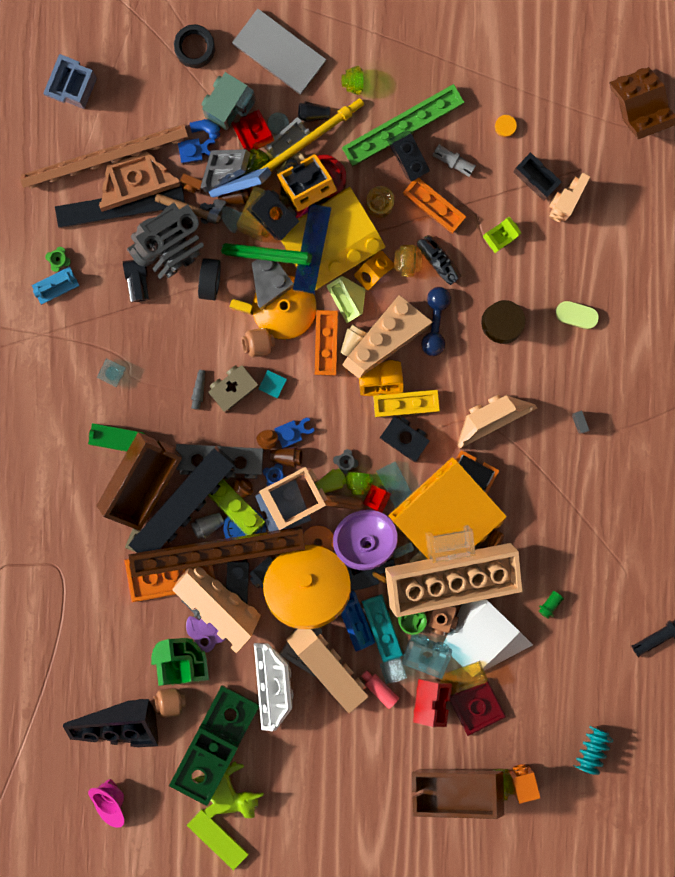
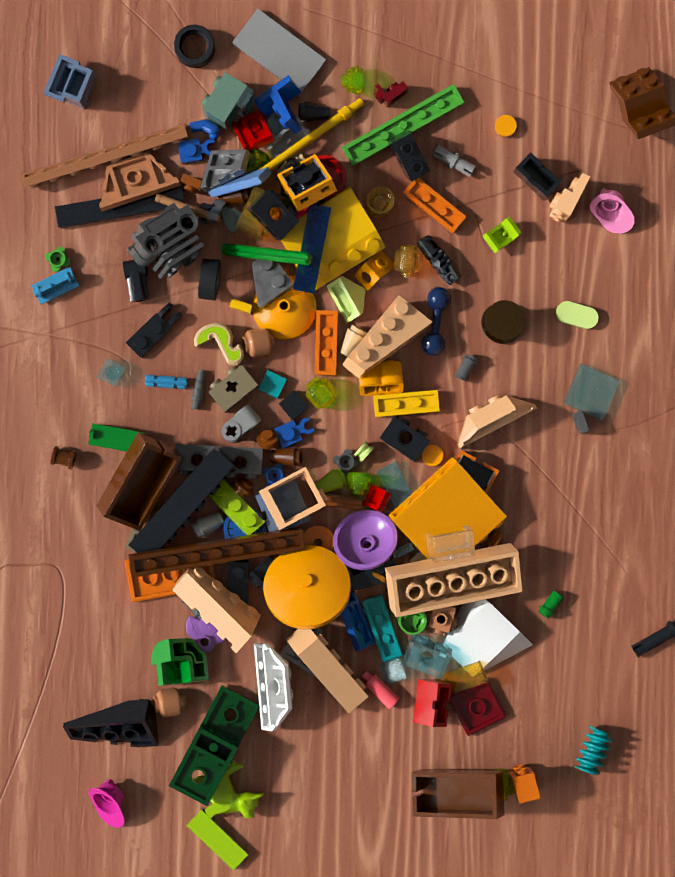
none -> reddish brown bush [50,446,77,470]
none -> black hinge [125,302,182,358]
none -> dark azure axle [145,375,188,389]
none -> animal [194,322,245,366]
none -> light grey piece [221,404,263,442]
none -> blue bracket [254,75,302,134]
none -> black tile [279,391,309,420]
none -> clear neon green head [305,377,337,409]
none -> yellowish green bush [354,441,374,462]
none -> dark red bracket [374,81,408,107]
none -> light orange tile [421,445,443,466]
none -> dark grey pin [454,353,478,382]
none -> clear light blue tile [563,364,620,421]
none -> bright pink piece [590,188,634,234]

